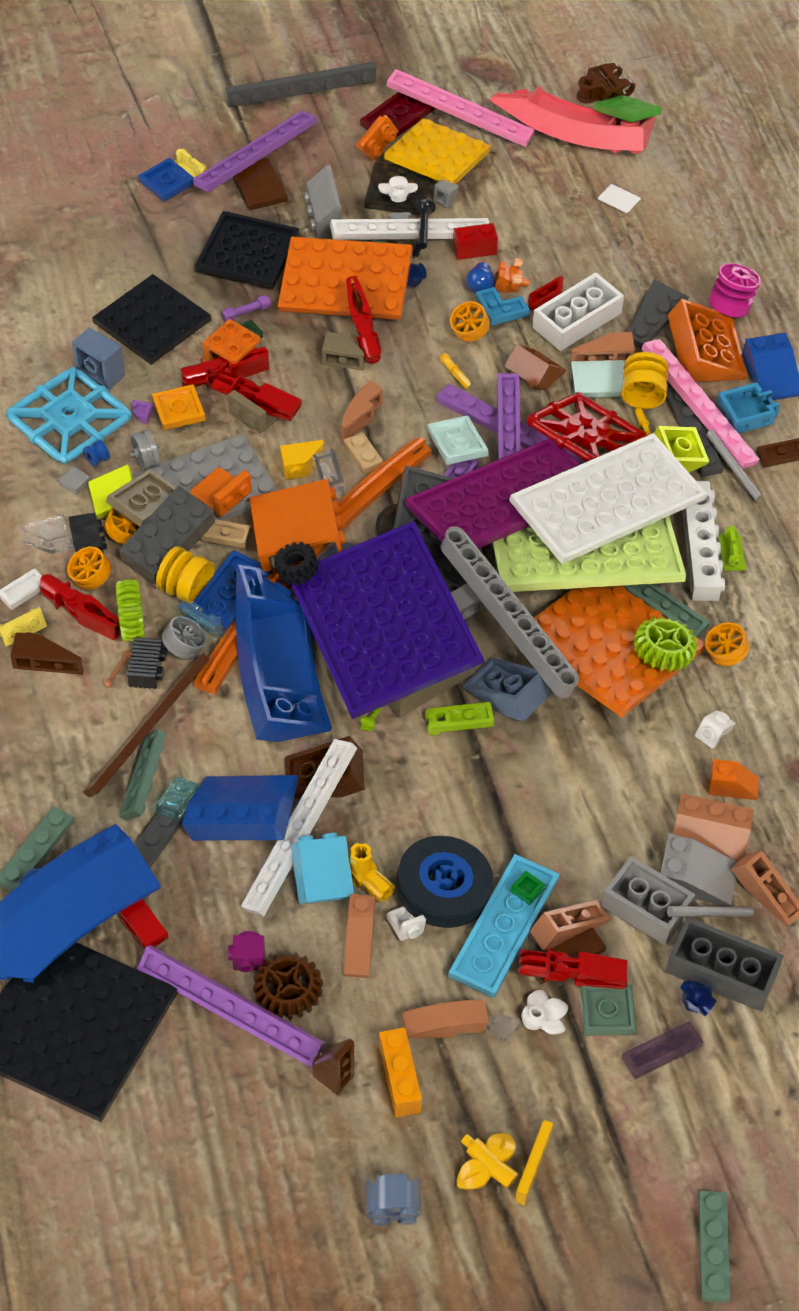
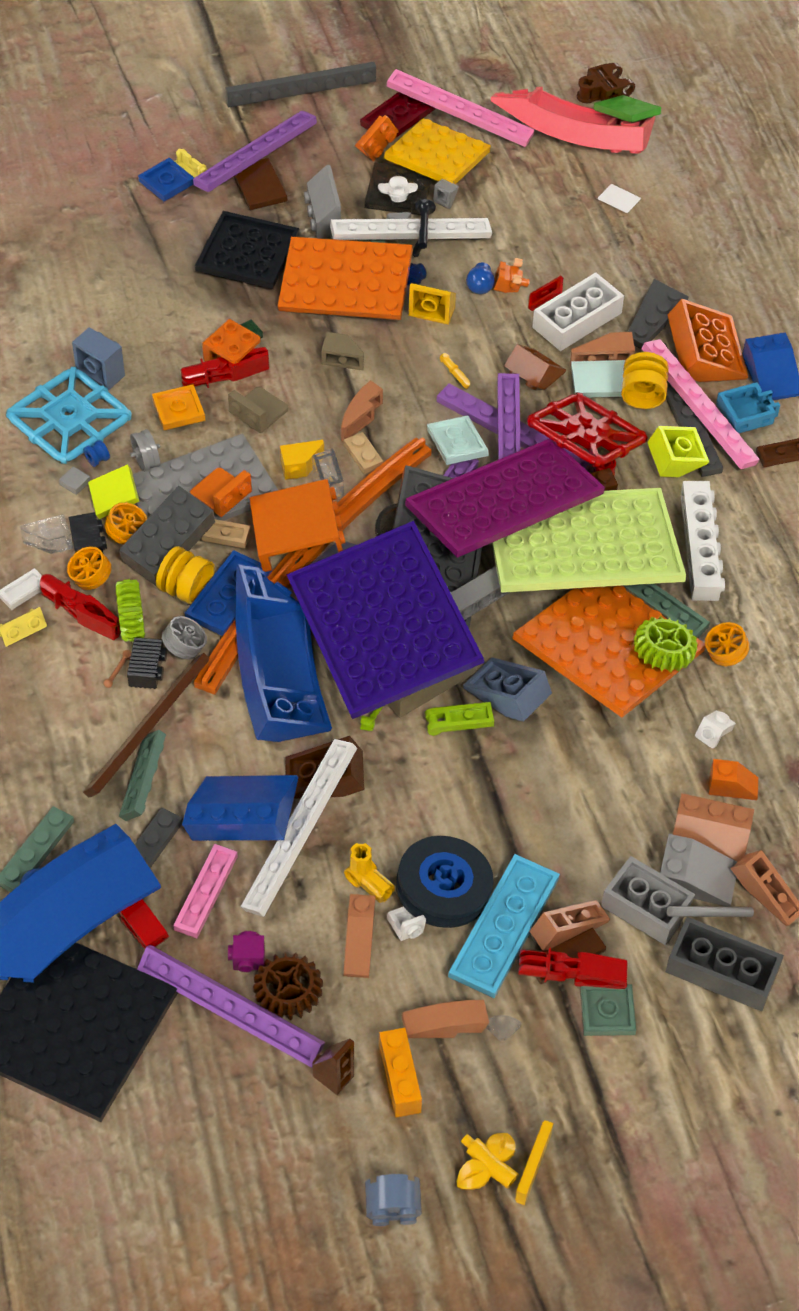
reddish brown slope [11,632,84,675] -> none
black plate [92,274,211,365] -> none
dark tan plate [106,469,176,527] -> none
medium lavender tile [132,400,154,424] -> none
clear light blue plate [156,777,198,819] -> none
clear light blue plate [178,601,225,637] -> none
red arm [211,370,302,421] -> none
medium lavender bar [221,295,271,322] -> none
black tyre [274,542,319,585] -> none
medium azure brick [291,833,354,905] -> none
red arm [346,276,382,364] -> none
light grey beam [441,527,579,698] -> none
light orange wheel [450,301,490,342] -> none
red brick [453,223,498,260] -> none
dark azure plate [475,287,530,326] -> none
white plate [509,433,707,564] -> none
green tile [510,871,546,905] -> none
white plate [521,990,568,1035] -> none
plate [621,1021,703,1079] -> none
yellow piece [634,408,651,436] -> none
clear blue rock [680,980,717,1016] -> none
sand green plate [698,1191,730,1303] -> none
light grey bar [706,430,762,501] -> none
dark pink wheel [708,263,761,317] -> none
lime hinge [718,526,746,571] -> none
none -> bright pink plate [173,844,238,938]
none -> yellow slope [409,283,456,325]

